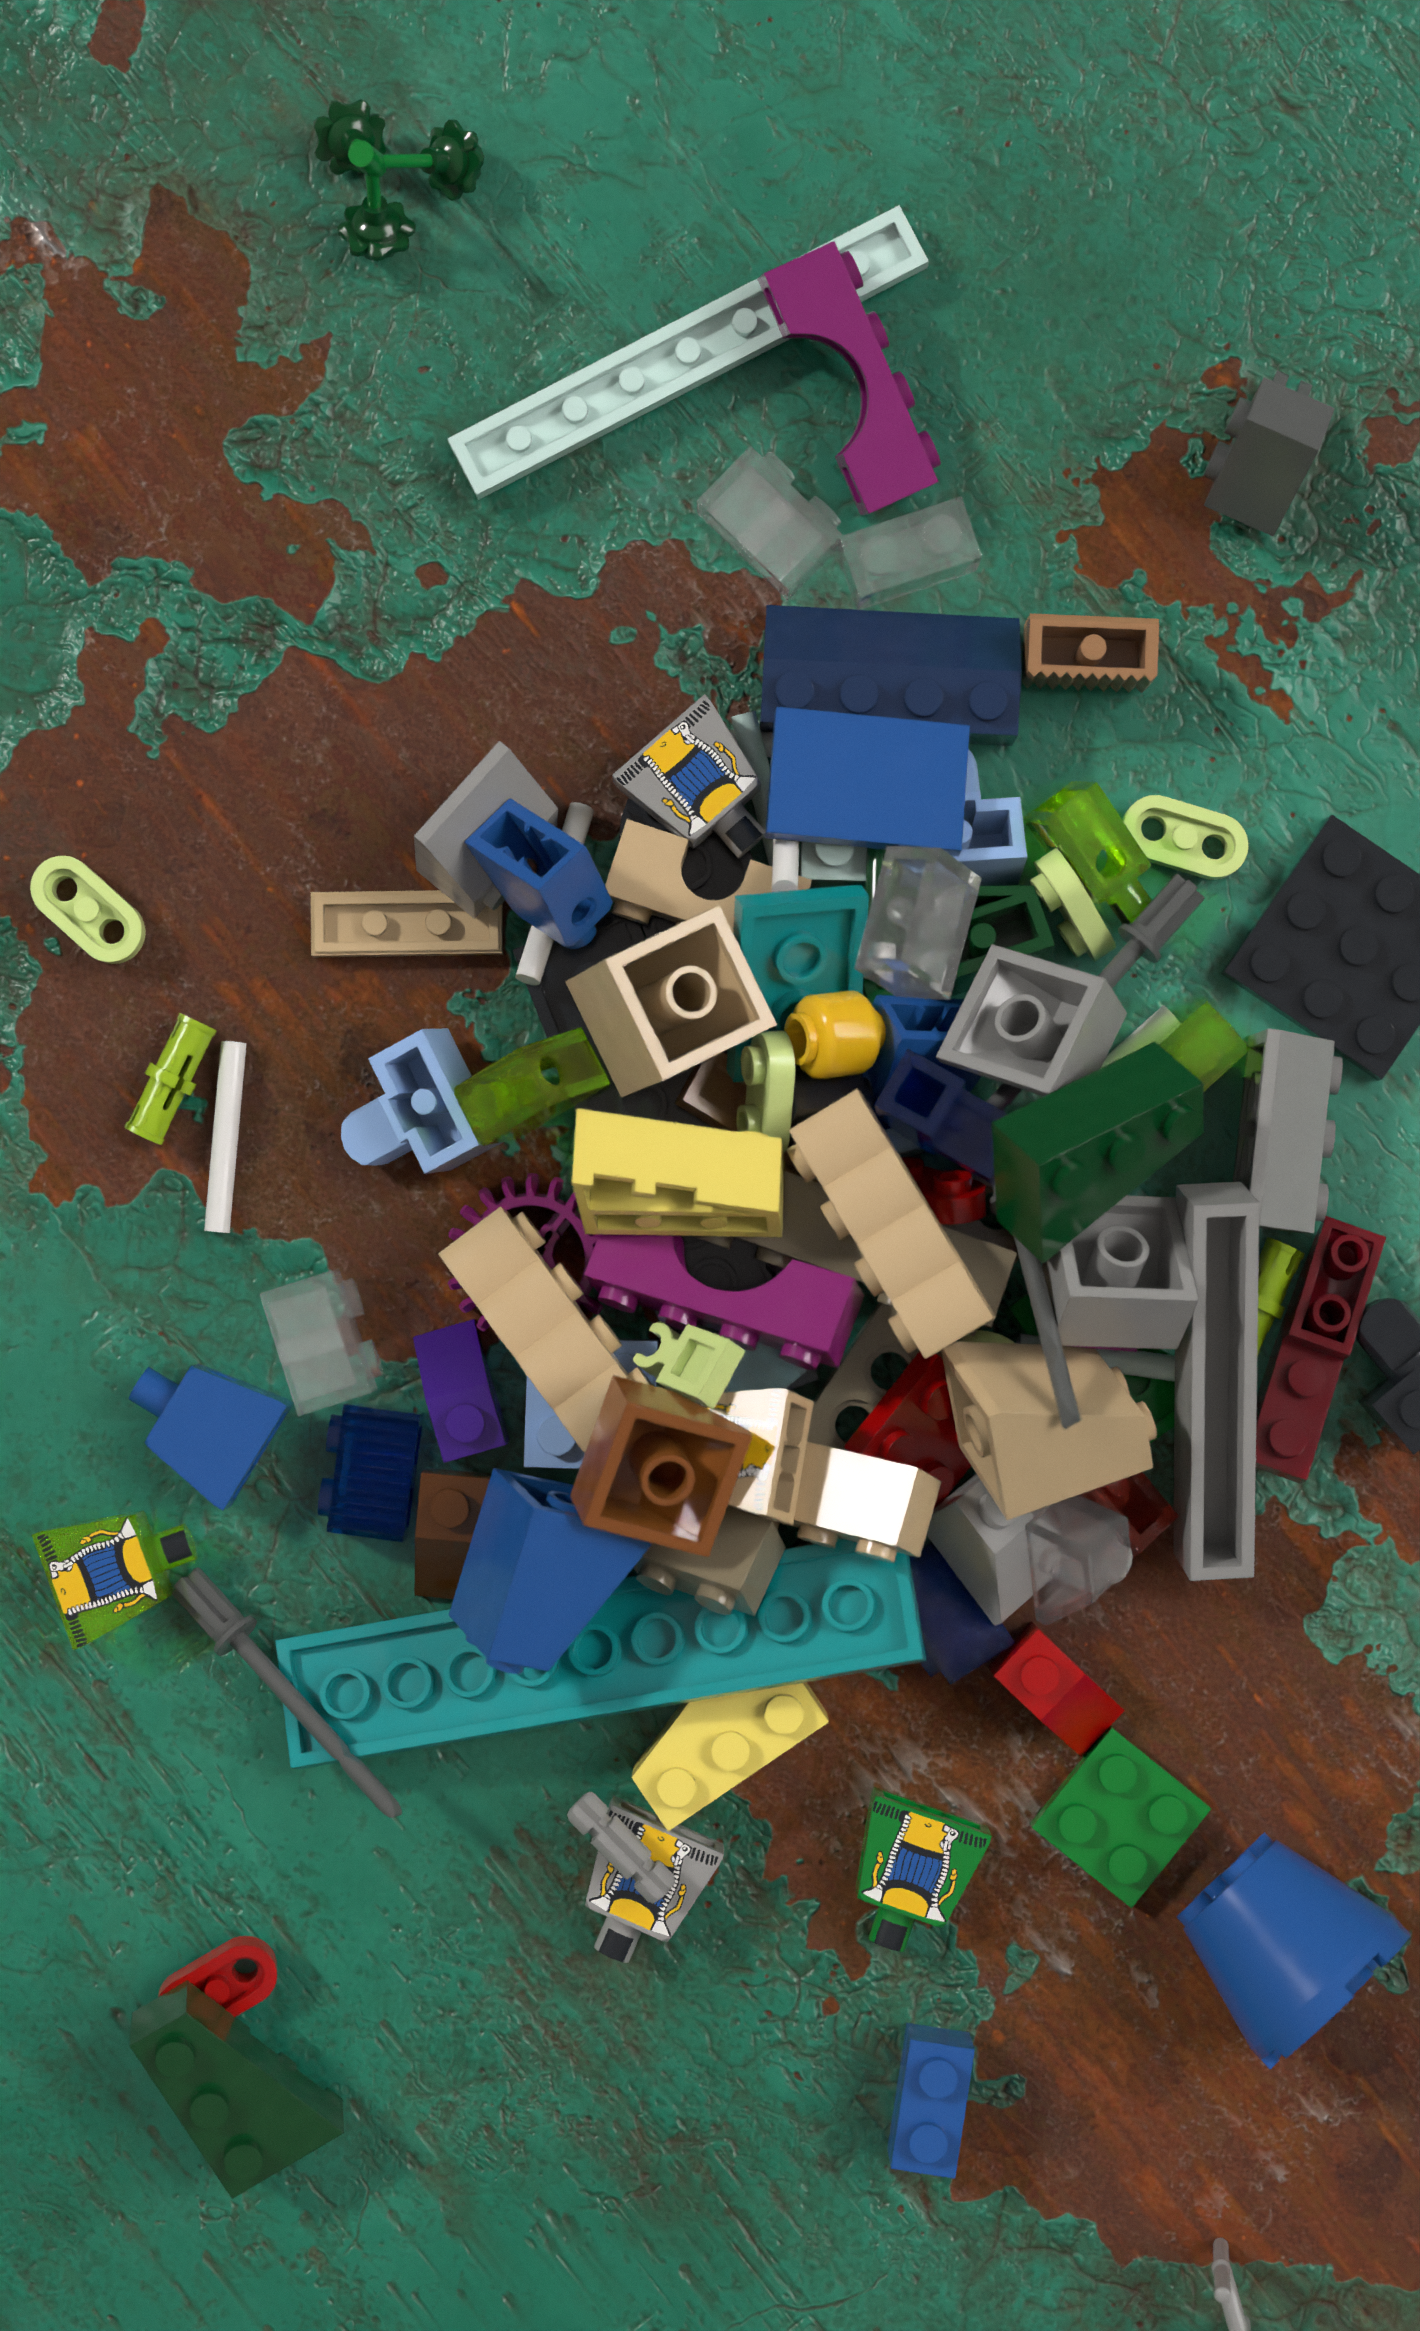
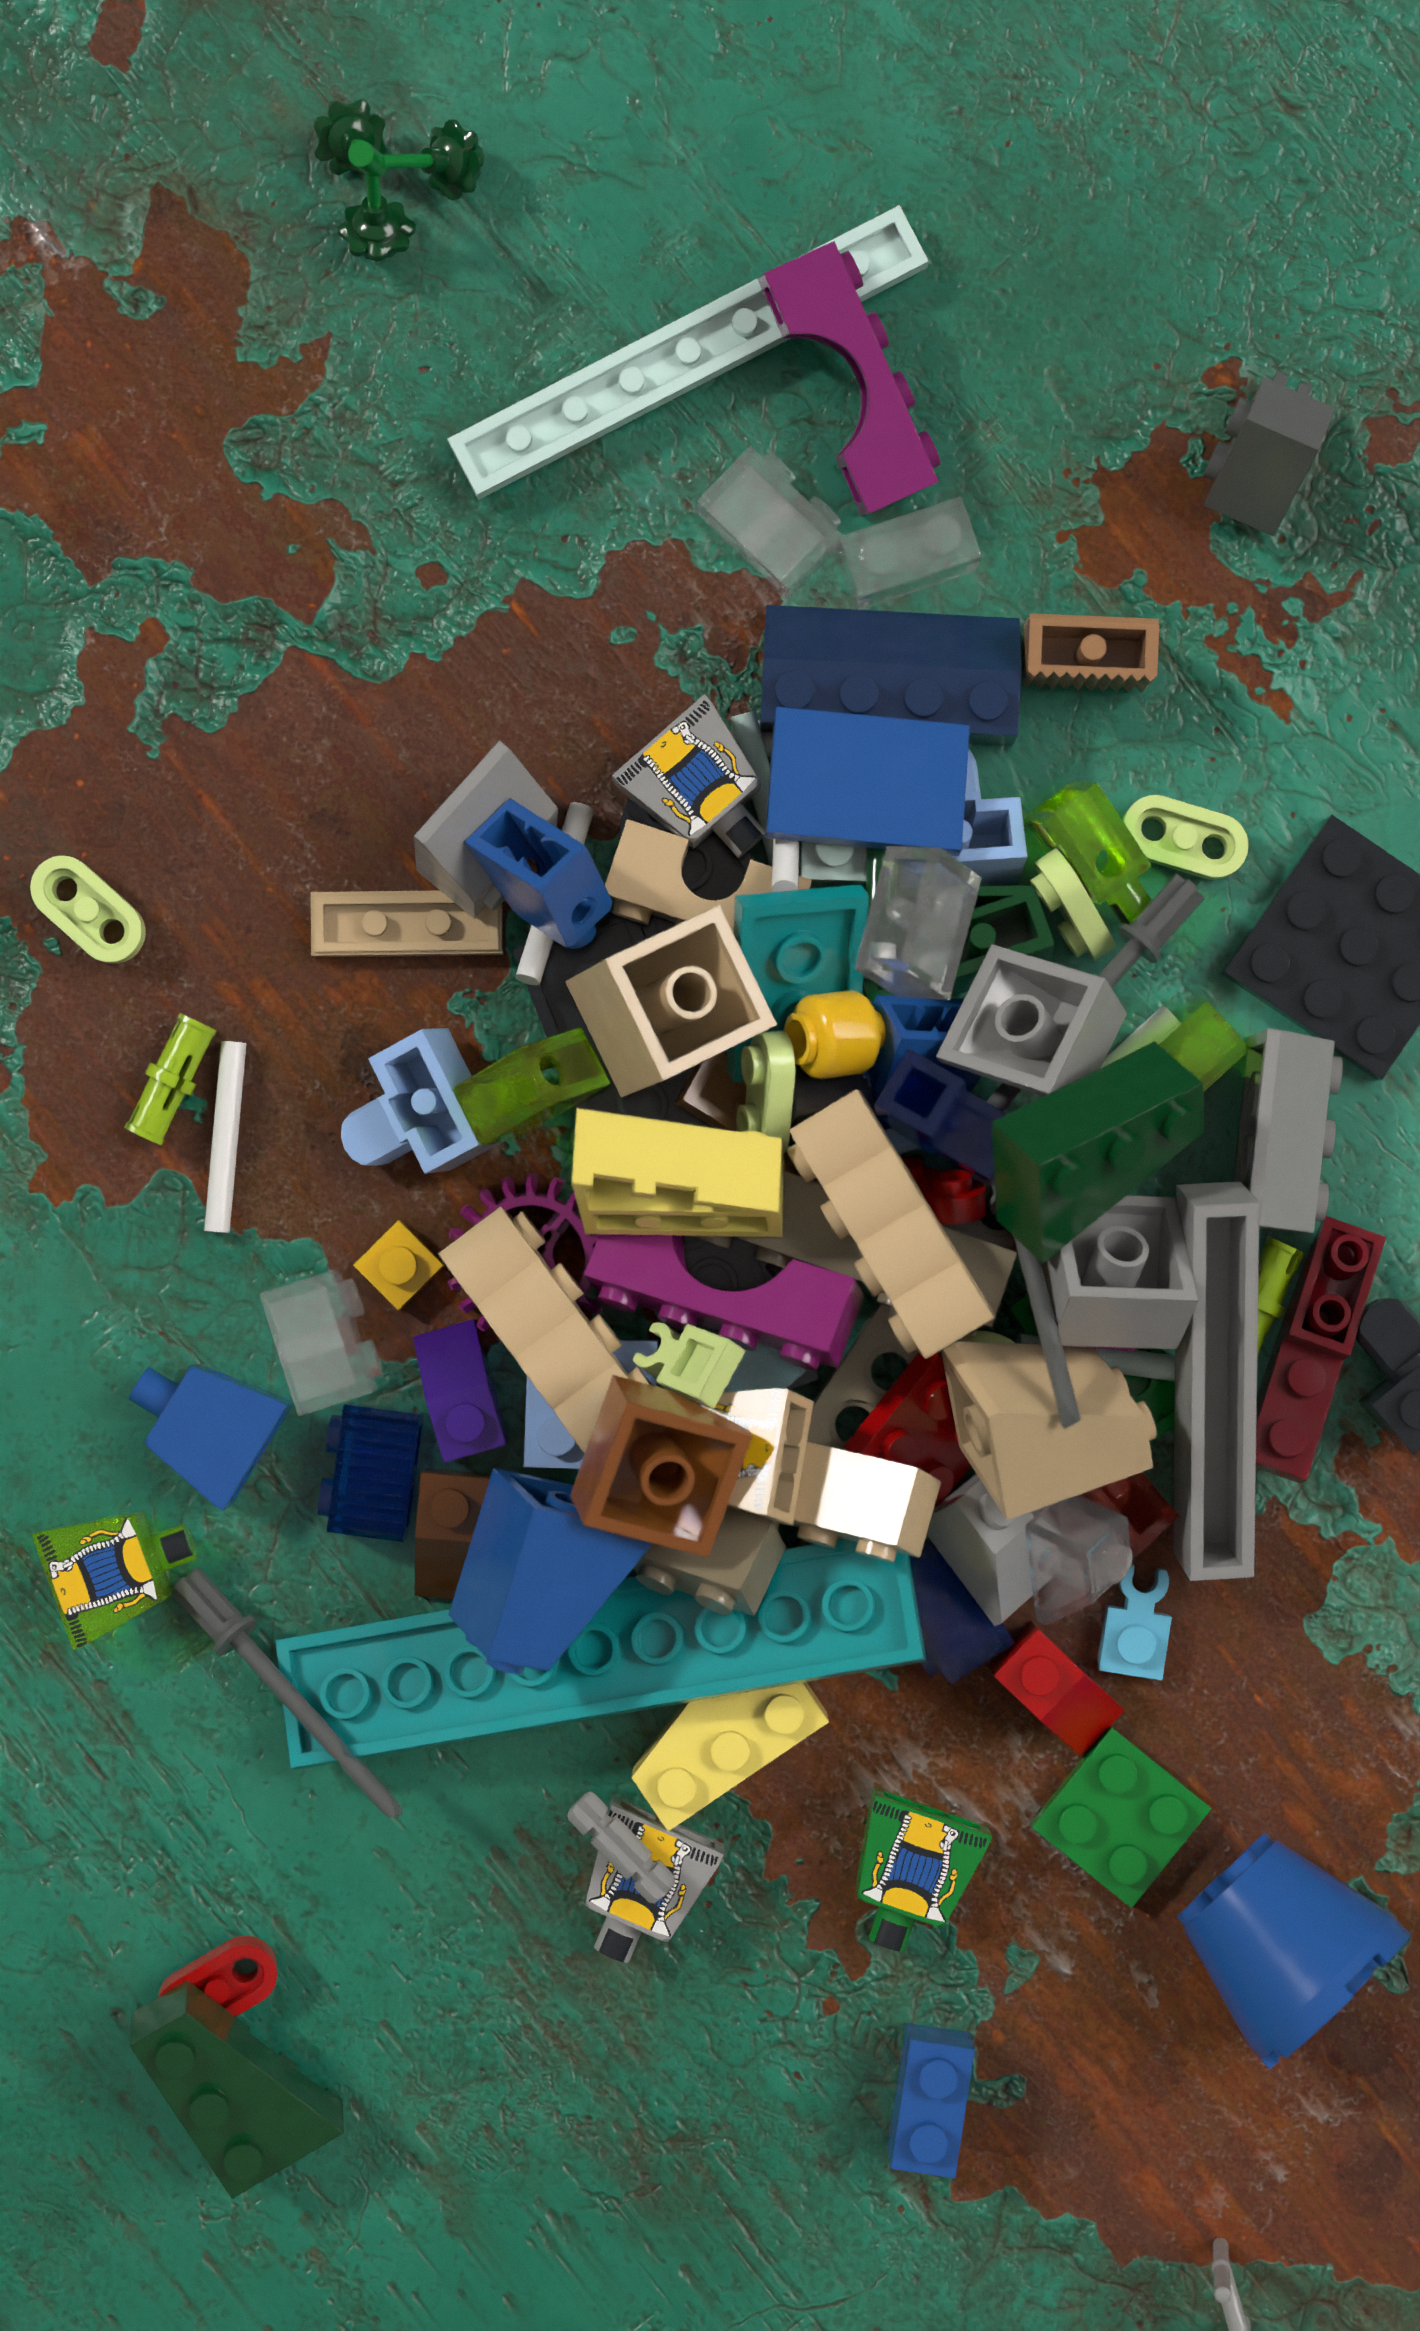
none -> yellow plate [353,1220,445,1310]
none -> medium azure plate [1096,1562,1172,1680]

